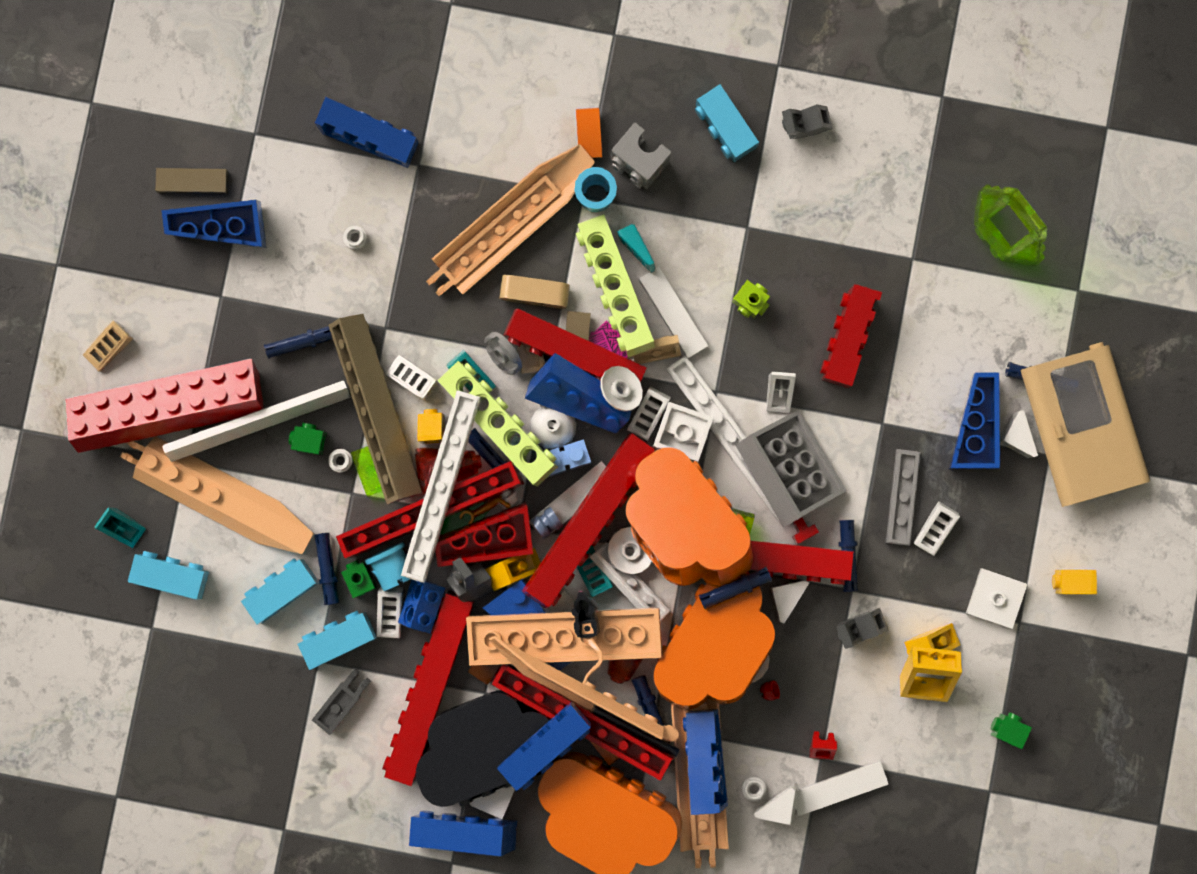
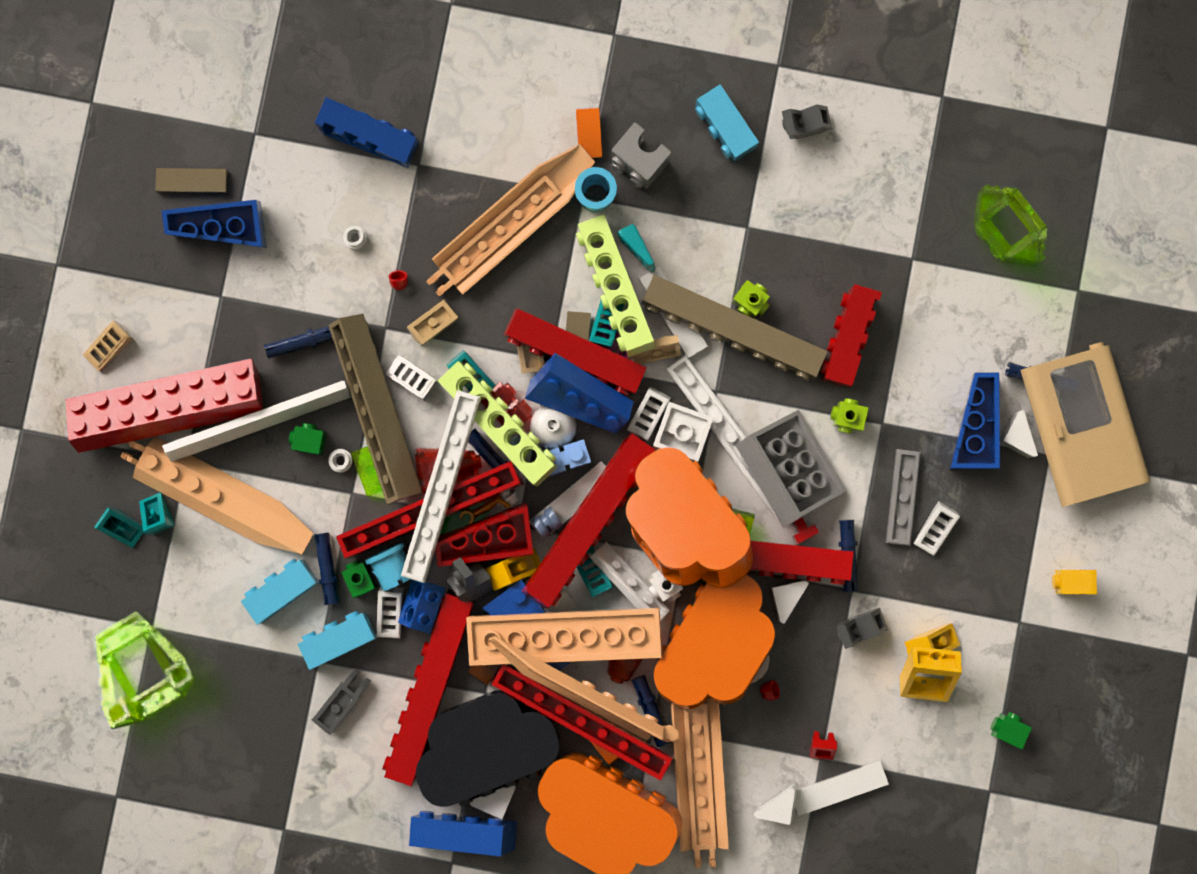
medium azure brick [128,551,209,600] -> none
yellow slope [417,409,445,444] -> none
light grey plate [484,332,522,375] -> none
blue wedge [497,701,591,791] -> none
tan beam [499,275,570,309] -> none
black animal [571,591,603,683] -> none
black bar [591,705,679,757] -> none
white dish [601,366,643,411] -> none
white dish [608,527,652,574] -> none
blue wedge [683,709,728,815] -> none
dark blue pin [699,567,772,610] -> none
white plate [742,777,766,801] -> none
white slope [766,372,796,413] -> none
white plate [966,568,1027,629] -> none
none -> clear neon green windscreen [95,611,196,729]
none -> teal slope [139,492,175,535]
none -> red hinge [389,270,408,291]
none -> tan plate [407,300,458,346]
none -> clear red brick [480,381,532,426]
none -> teal slope [589,300,624,349]
none -> dark tan brick [641,275,828,381]
none -> white brick [649,570,683,603]
none -> lime brick [830,398,869,434]

